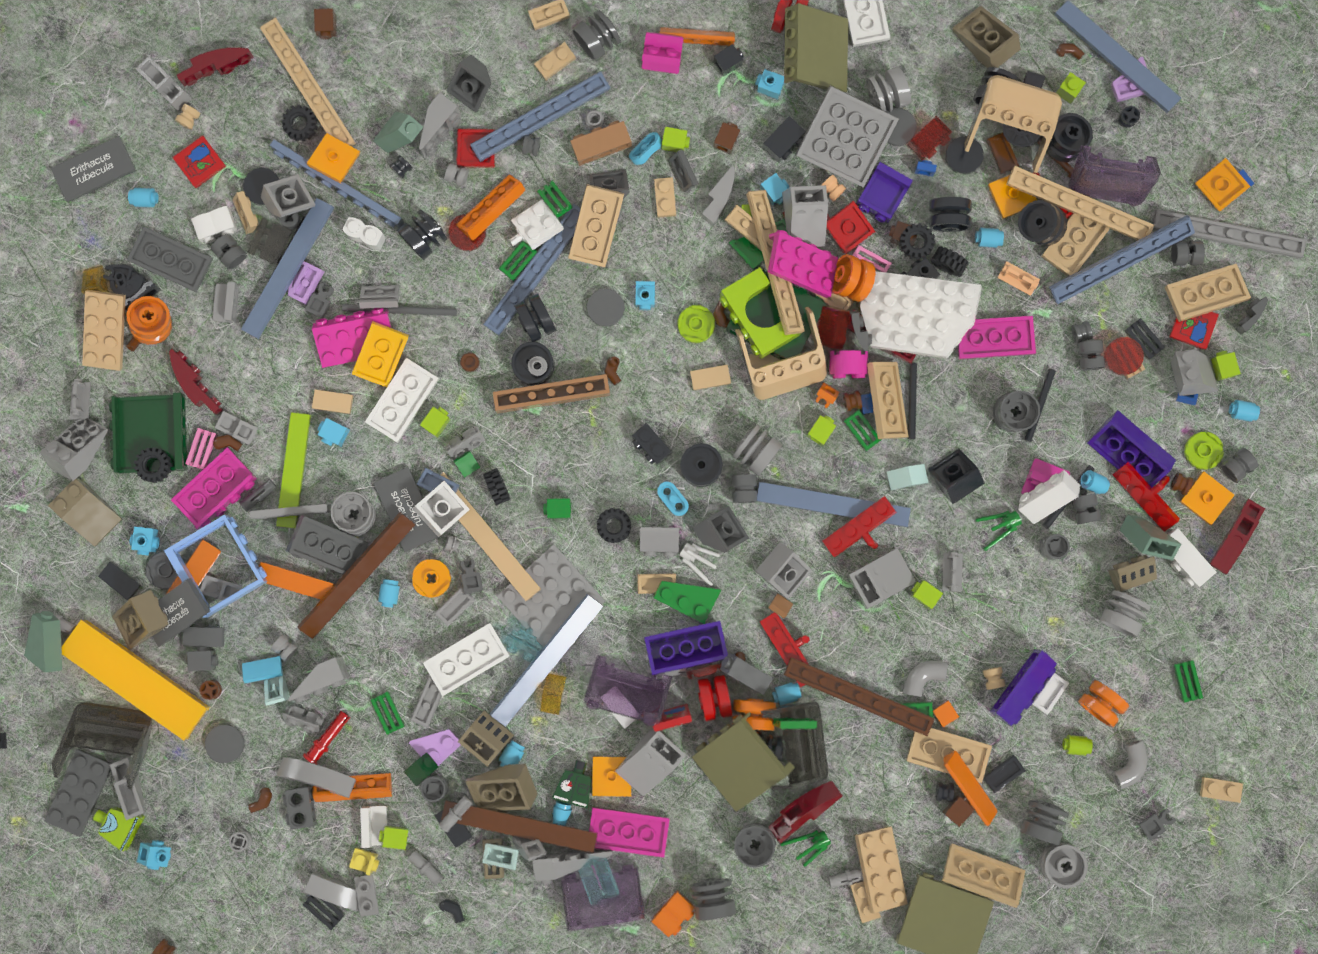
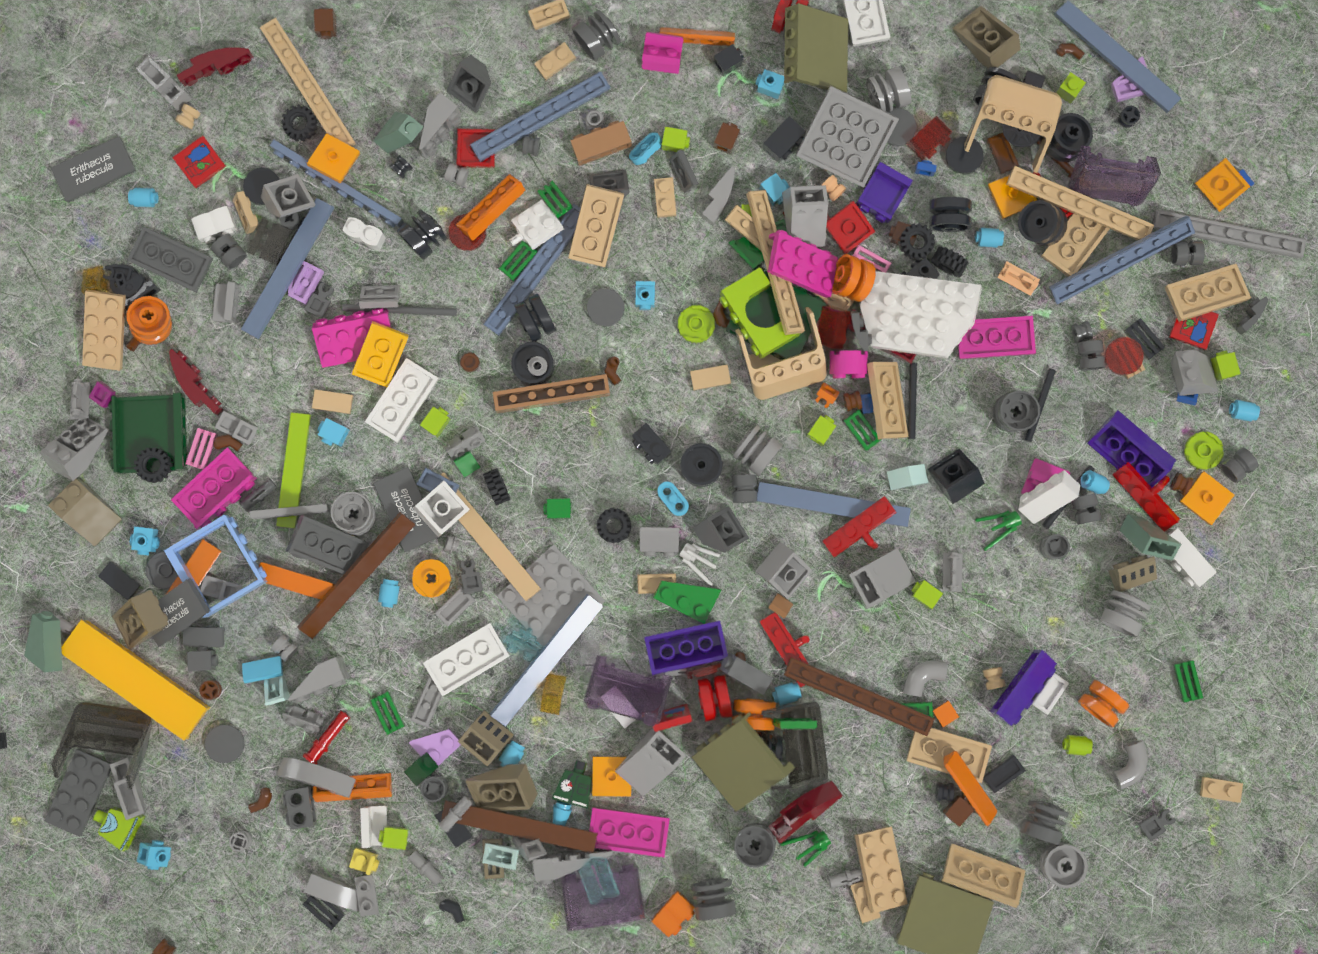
dark red slope [1210,499,1266,575] -> none
none -> magenta tile [89,381,116,408]

